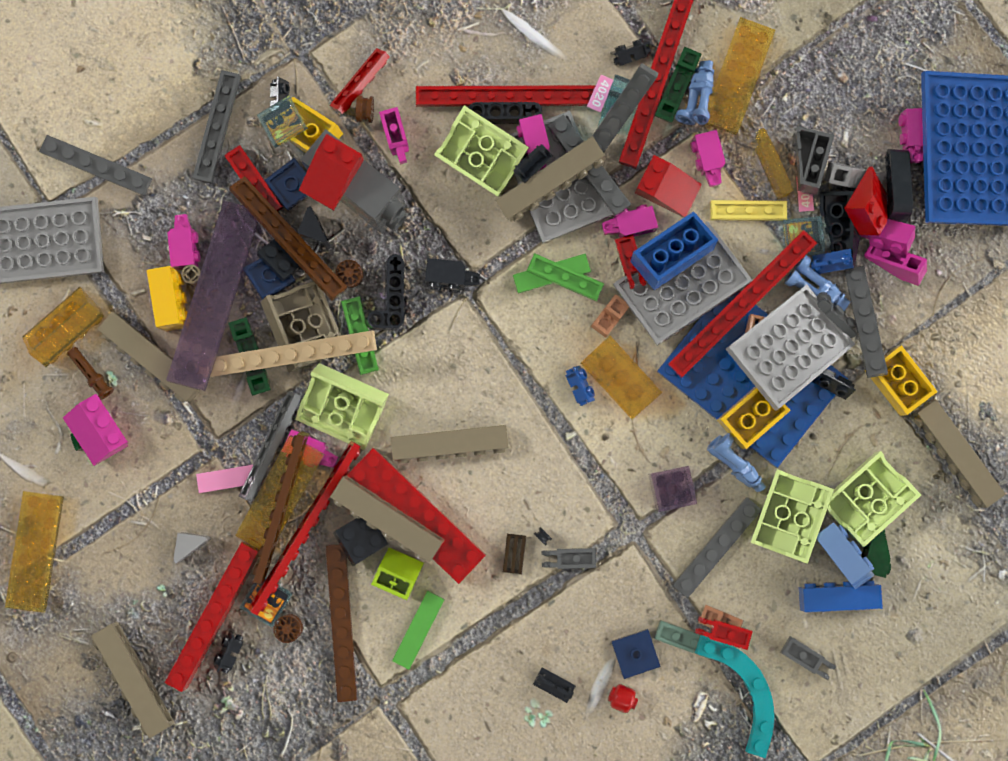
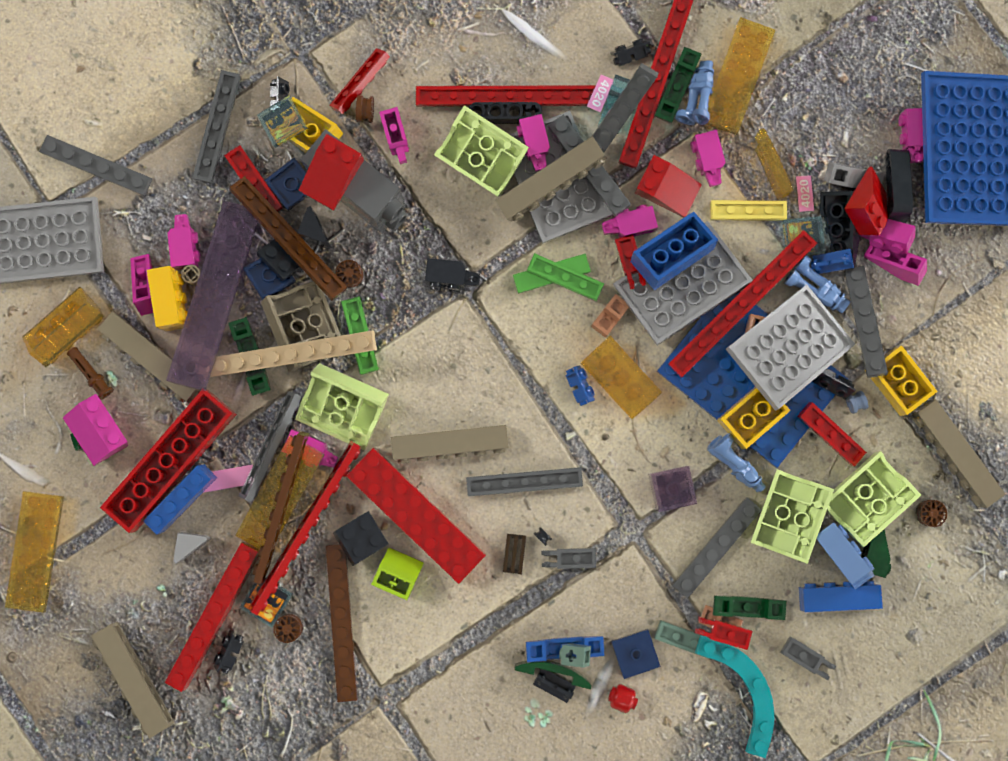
dark tan brick [330,476,445,562] -> none
black beam [365,254,404,331] -> none
bright green tile [392,591,445,670] -> none
black hinge [513,144,553,183] -> none
dark grey wedge [794,126,834,195] -> none
dark grey hinge [817,292,857,338] -> none
none -> red brick [100,388,237,533]
none -> dark pink slope [130,254,153,316]
none -> blue brick [143,464,217,535]
none -> dark grey plate [466,467,583,496]
none -> dark green slope [514,660,592,690]
none -> blue slope [526,636,605,662]
none -> sand green brick [559,643,591,668]
none -> dark green slope [713,595,787,620]
none -> red plate [797,402,867,467]
none -> sand blue wheel [846,391,868,414]
none -> reddish brown wheel [915,500,948,527]

